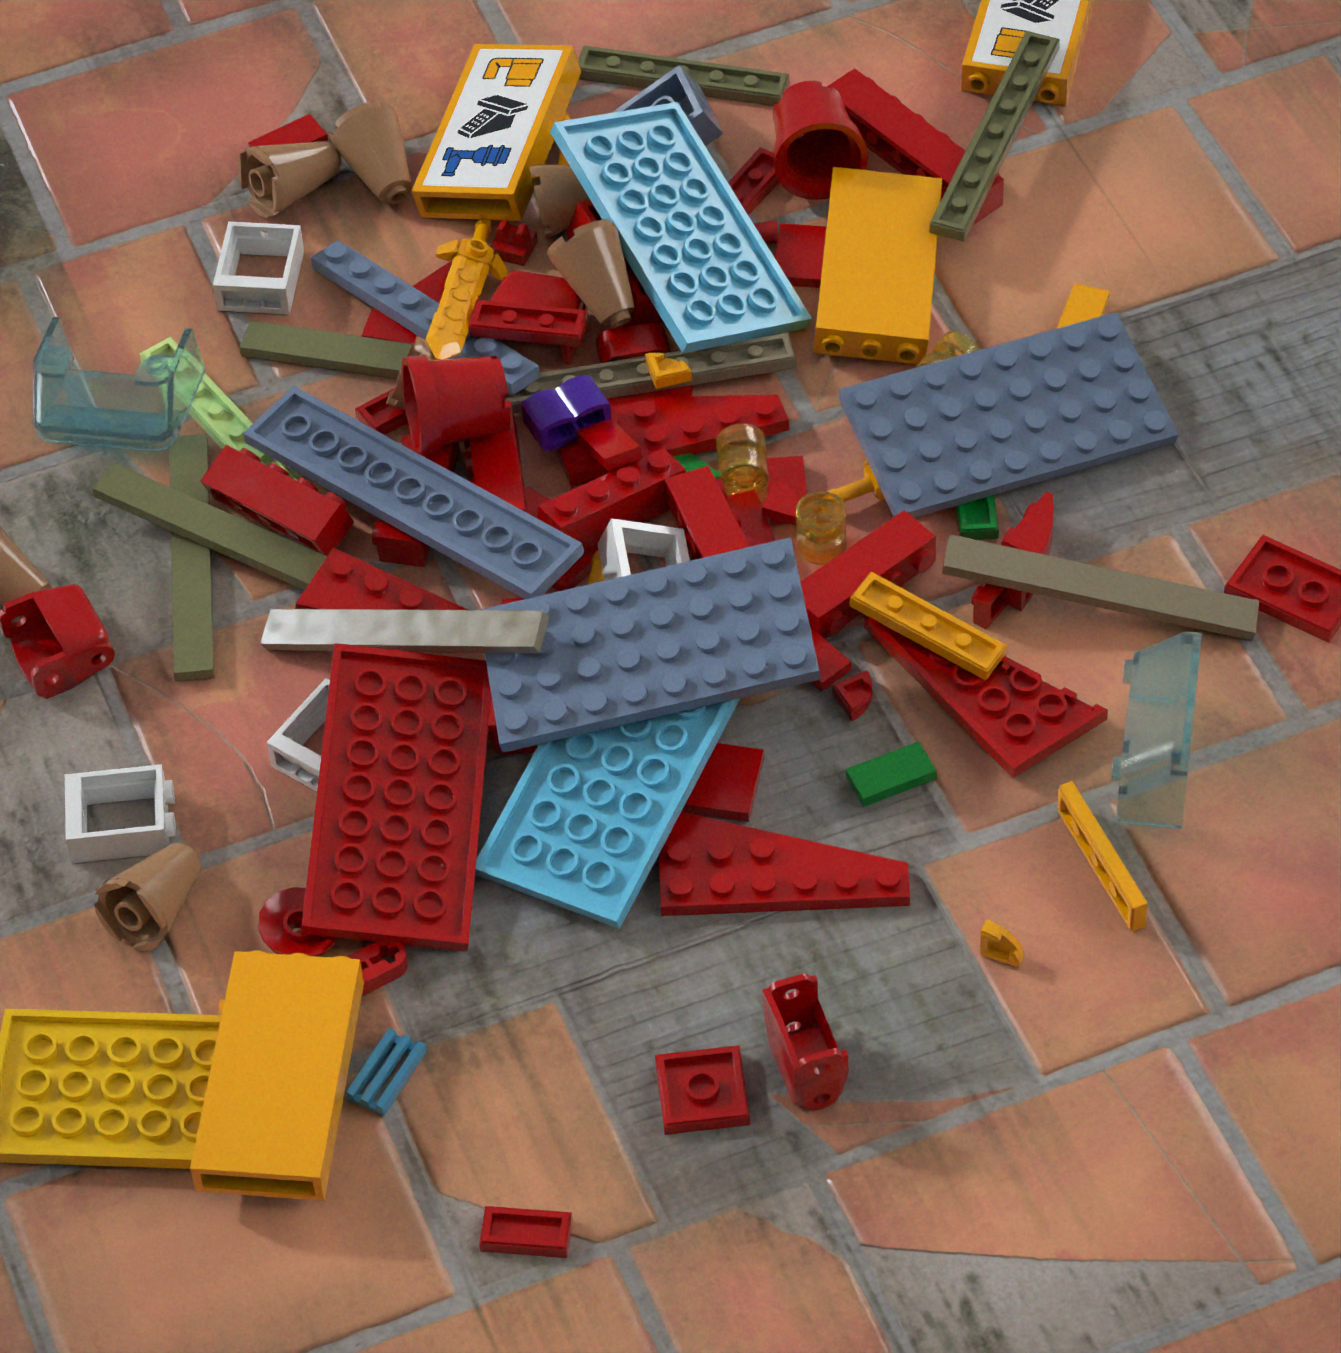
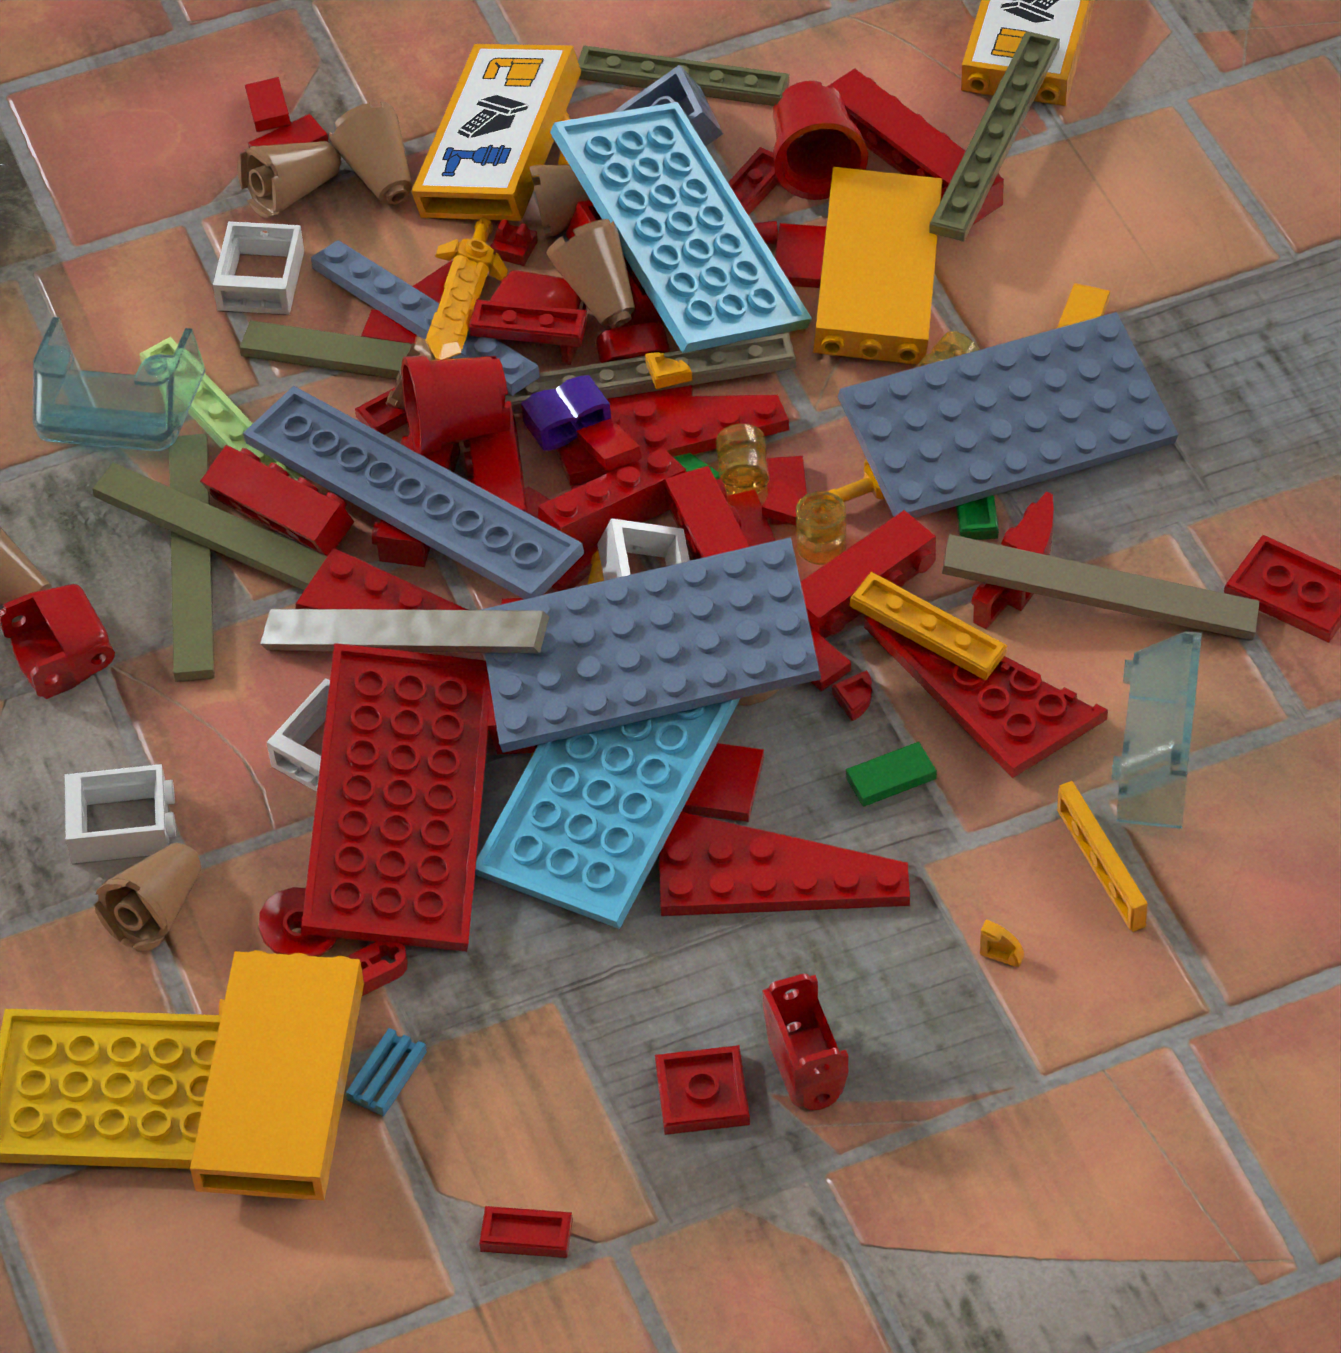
none -> red tile [245,77,291,132]

